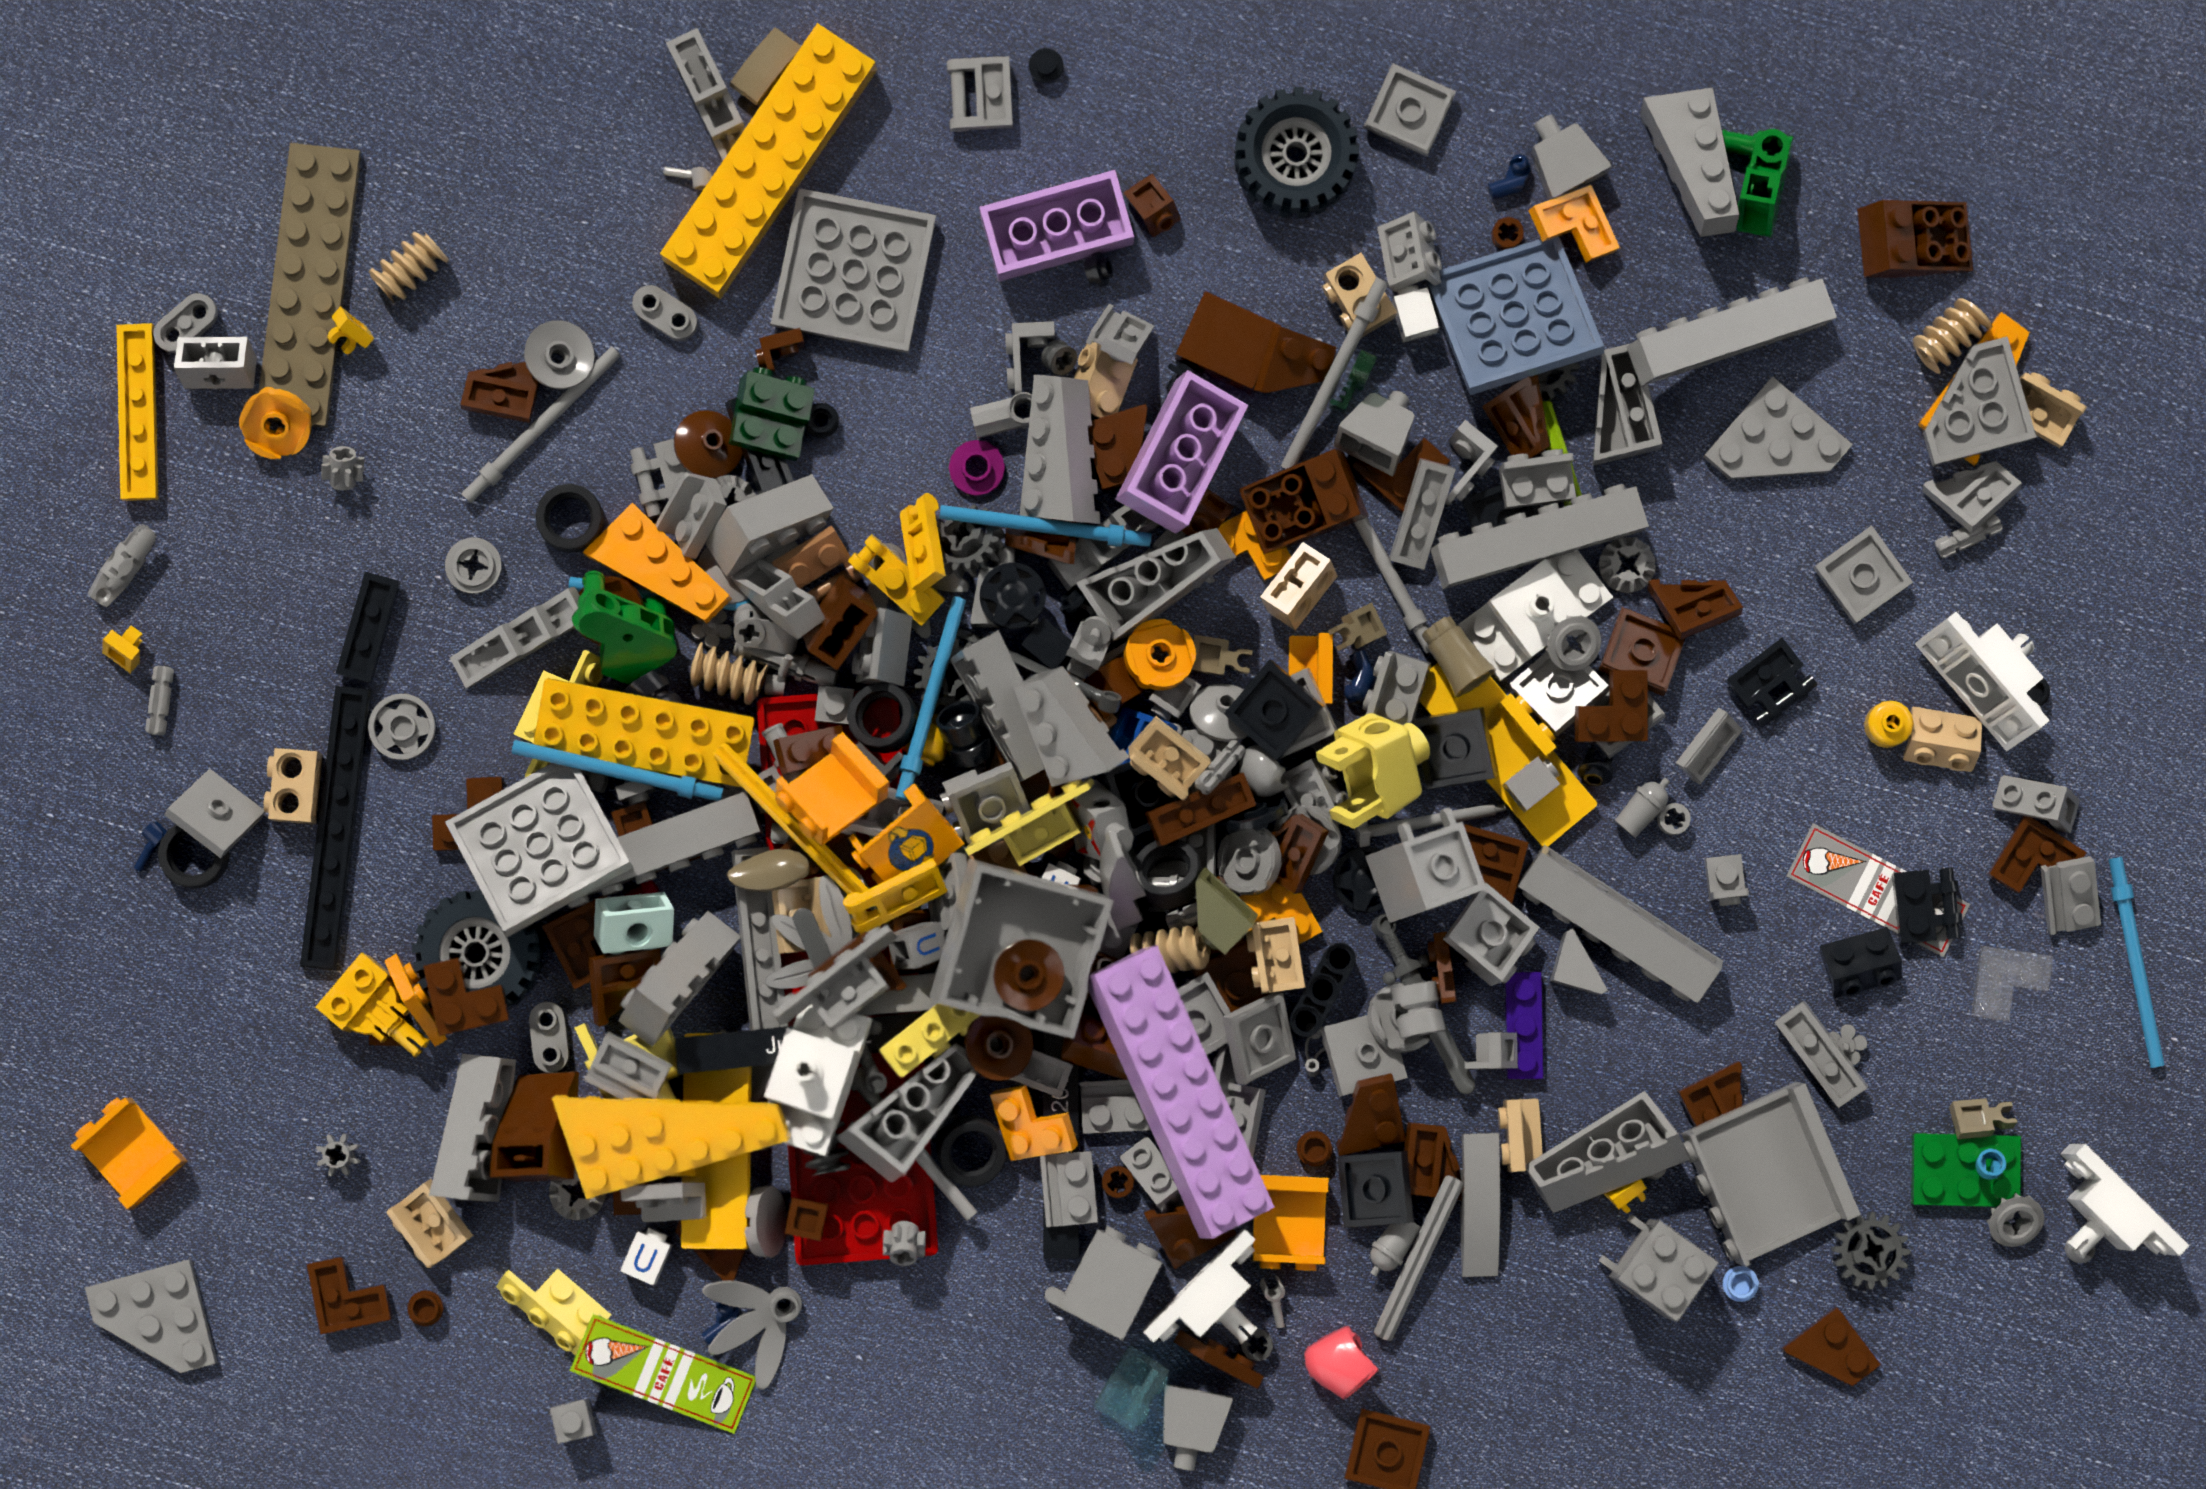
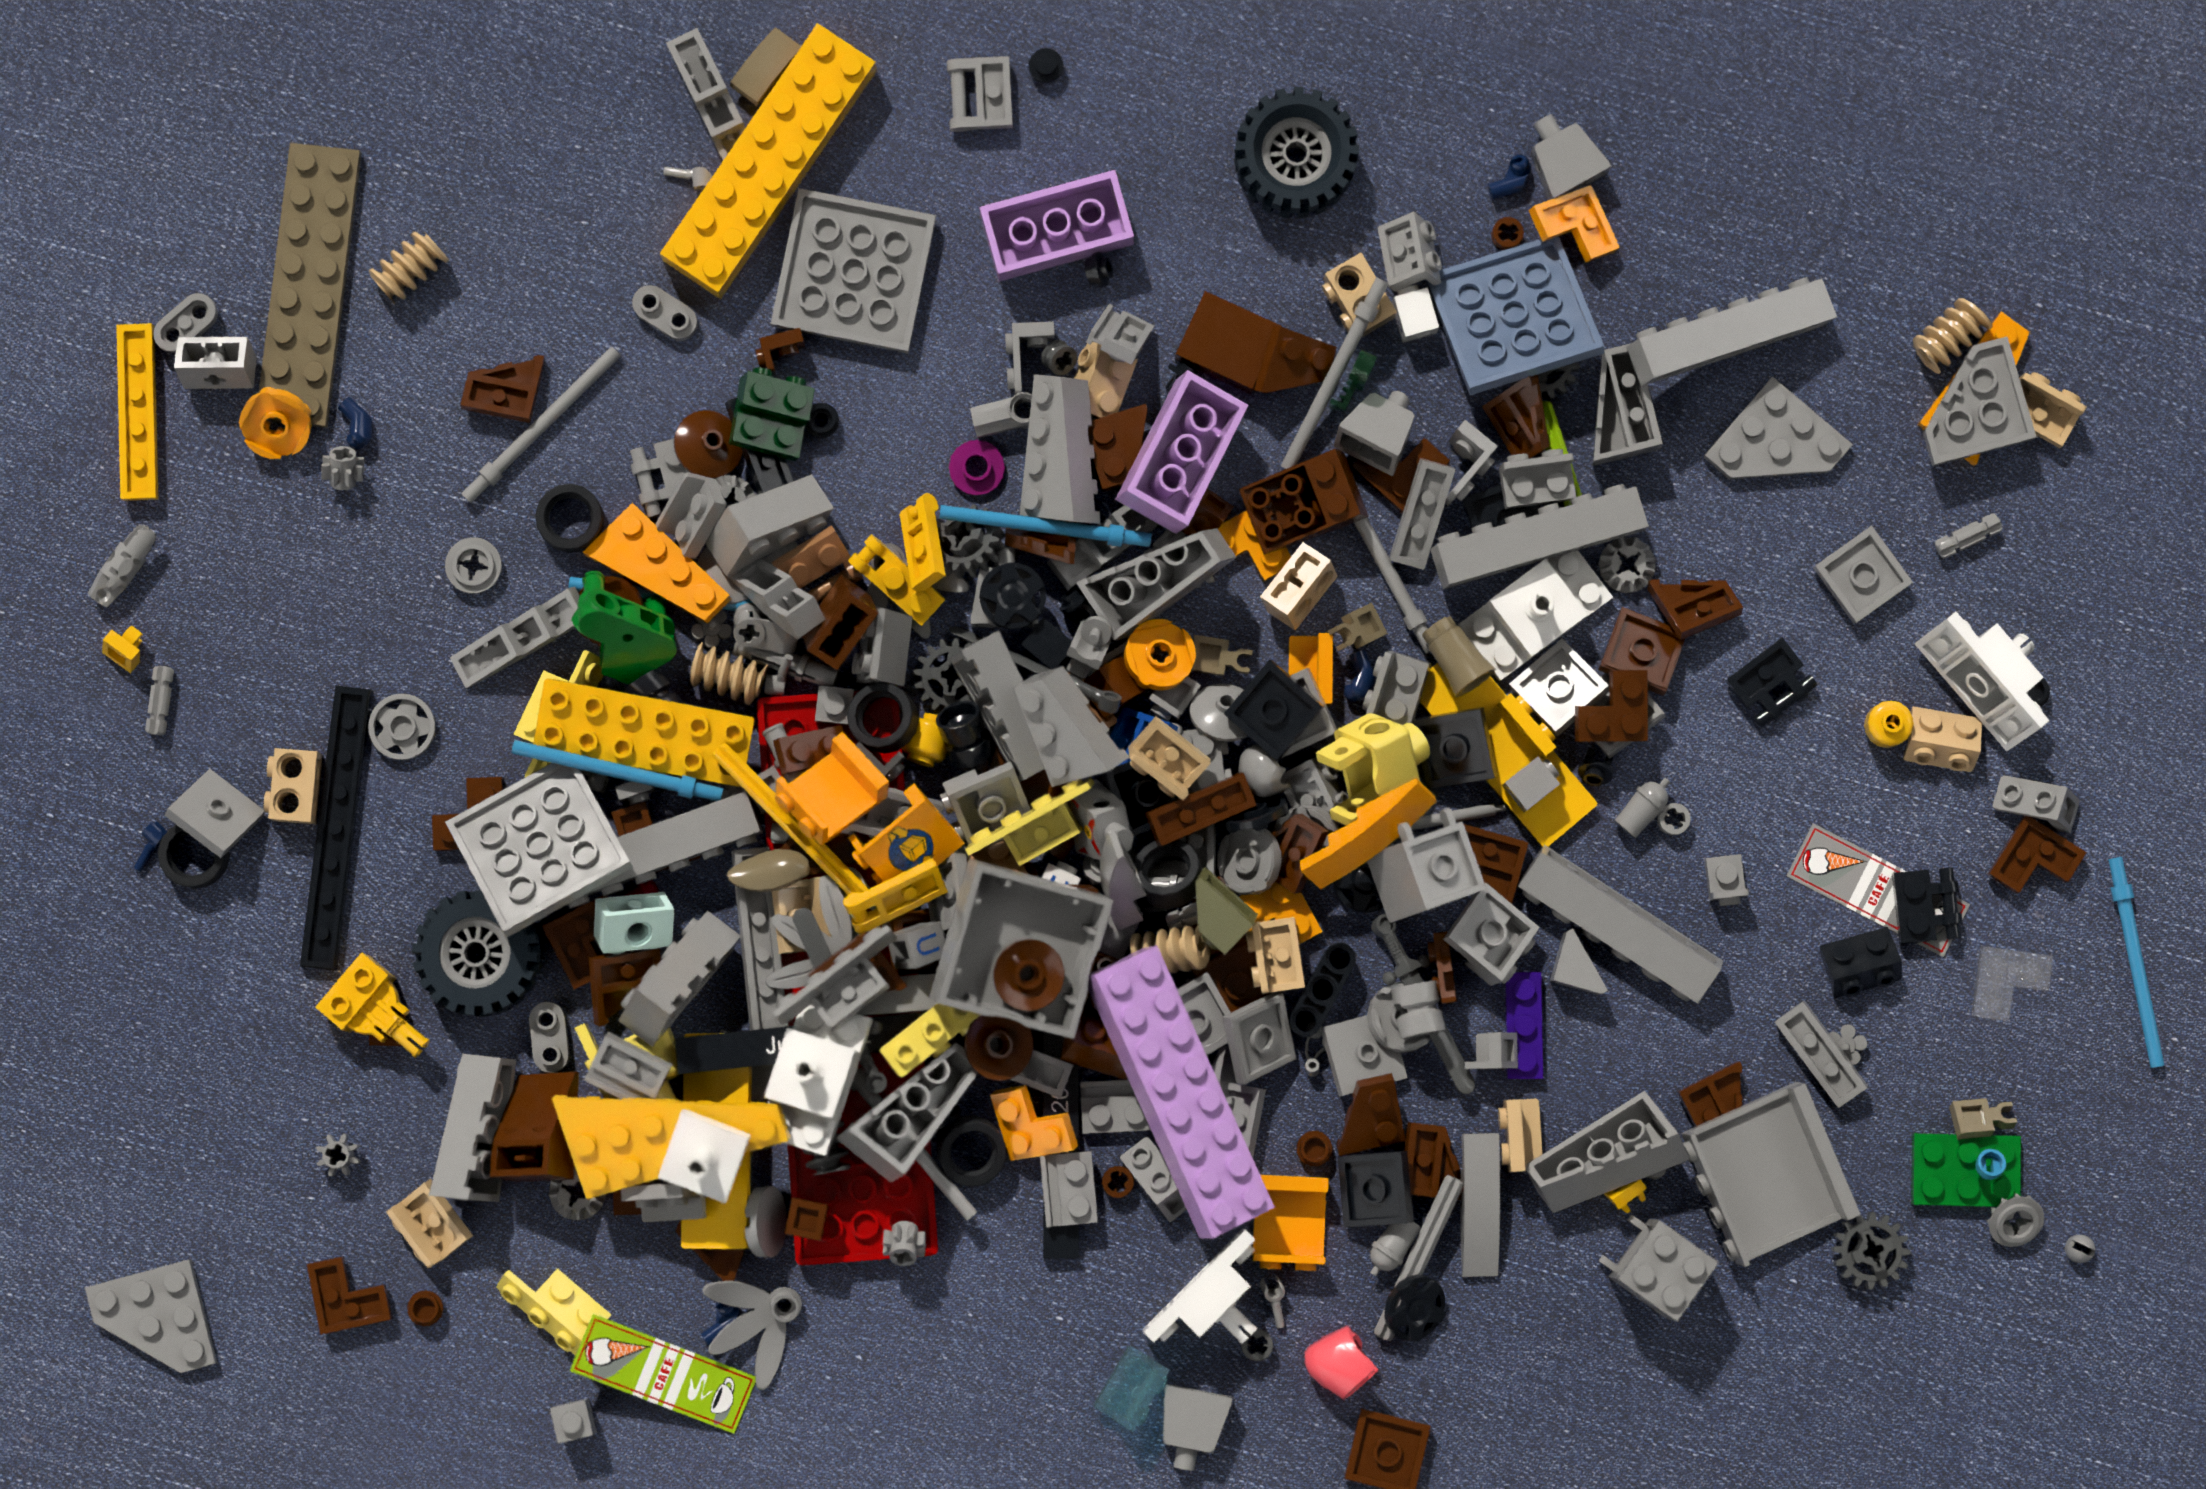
light orange panel [71,1097,188,1210] -> none
yellow tile [327,306,374,355] -> none
black plate [336,572,401,684] -> none
light orange plate [384,953,448,1047] -> none
reddish brown plate [423,958,510,1036] -> none
light grey dish [524,320,595,389] -> none
white brick [620,1227,673,1285] -> none
dark azure bar [895,596,966,801] -> none
light grey container [1045,1226,1162,1340] -> none
reddish brown bracket [1123,174,1181,237] -> none
reddish brown wing [1144,1206,1236,1269] -> none
reddish brown wing [1174,1330,1264,1389] -> none
light grey axle [1195,740,1246,795] -> none
light grey plate [1364,63,1456,156] -> none
light grey gear [1545,615,1601,671] -> none
light grey wedge [1640,87,1739,237] -> none
light grey plate [1676,708,1743,785] -> none
green piece [1722,129,1794,238] -> none
light blue plate [1722,1266,1759,1302] -> none
reddish brown wing [1781,1307,1881,1386] -> none
reddish brown slope [1857,200,1973,278] -> none
light grey wing [1922,461,2022,533] -> none
light grey plate [2040,856,2101,935] -> none
white brick [2061,1144,2189,1259] -> none
none -> dark blue arm [338,396,373,450]
none -> white tile [658,1109,751,1203]
none -> light orange slope [1300,778,1436,890]
none -> black wheel [1384,1275,1446,1341]

